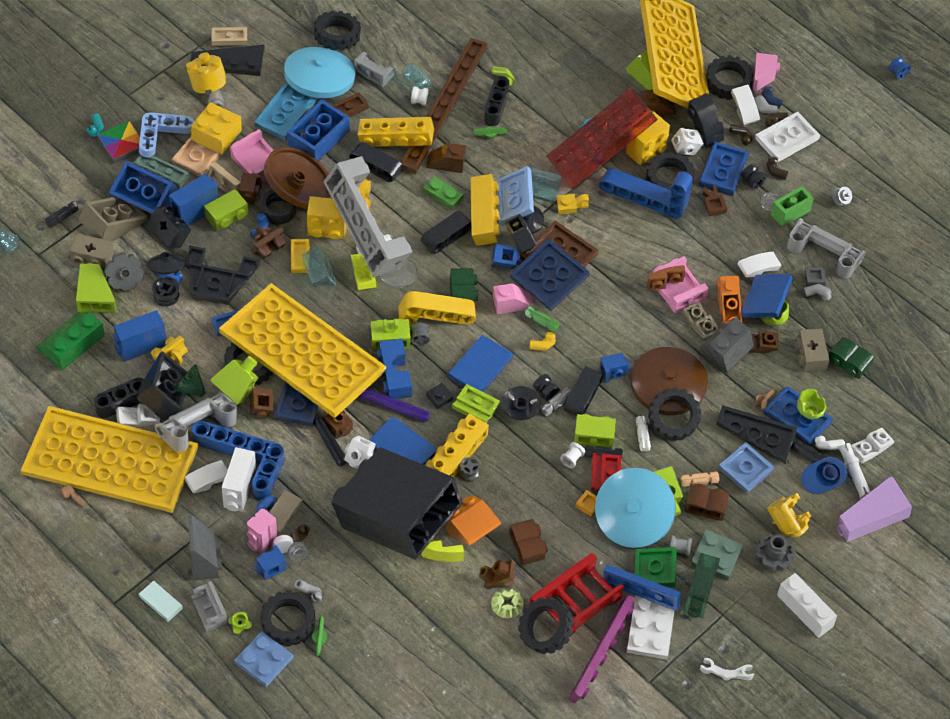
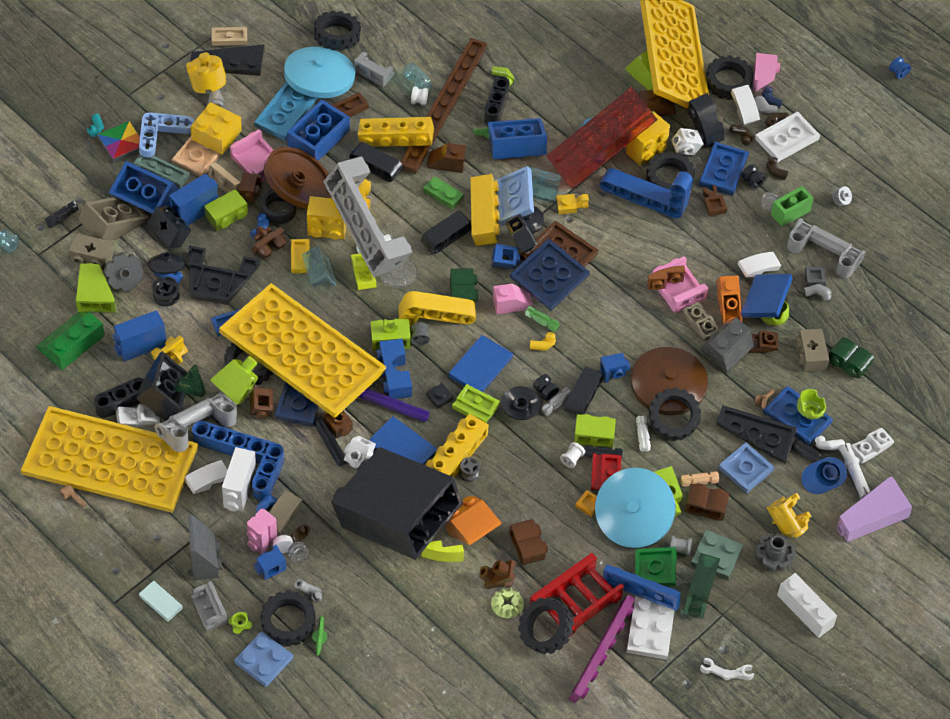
none -> blue slope [488,118,547,160]

